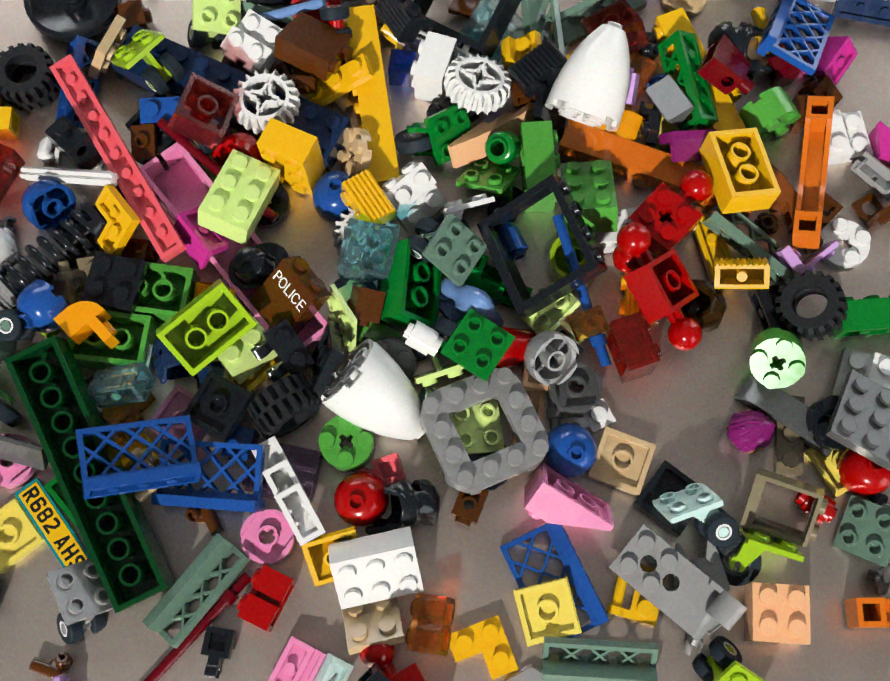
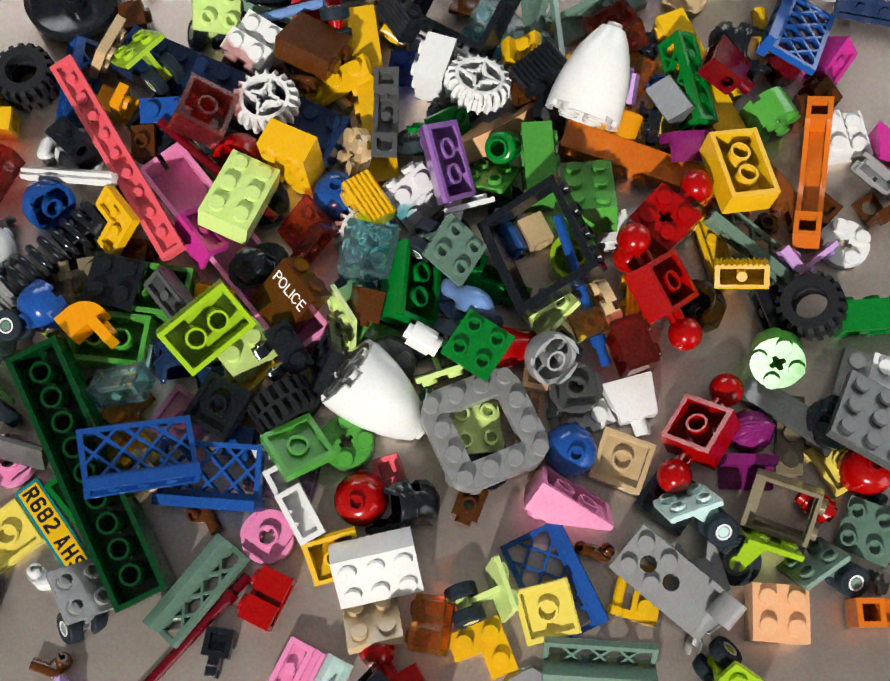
none -> white arm [26,563,51,591]
none -> light orange brick [97,82,139,125]
none -> dark grey slope [143,267,194,319]
none -> bright green plate [260,413,336,482]
none -> clear red bracket [277,195,340,266]
none -> dark grey slope [371,66,399,158]
none -> medium lavender slope [418,119,477,205]
none -> yellowish green plate [443,555,519,629]
none -> tan brick [517,211,554,256]
none -> reddish brown arm [574,541,615,562]
none -> tan plate [588,277,624,330]
none -> white torso [601,371,658,438]
none -> red brick [656,373,744,494]
none -> magenta panel [717,453,779,491]
none -> sand green plate [776,537,870,598]

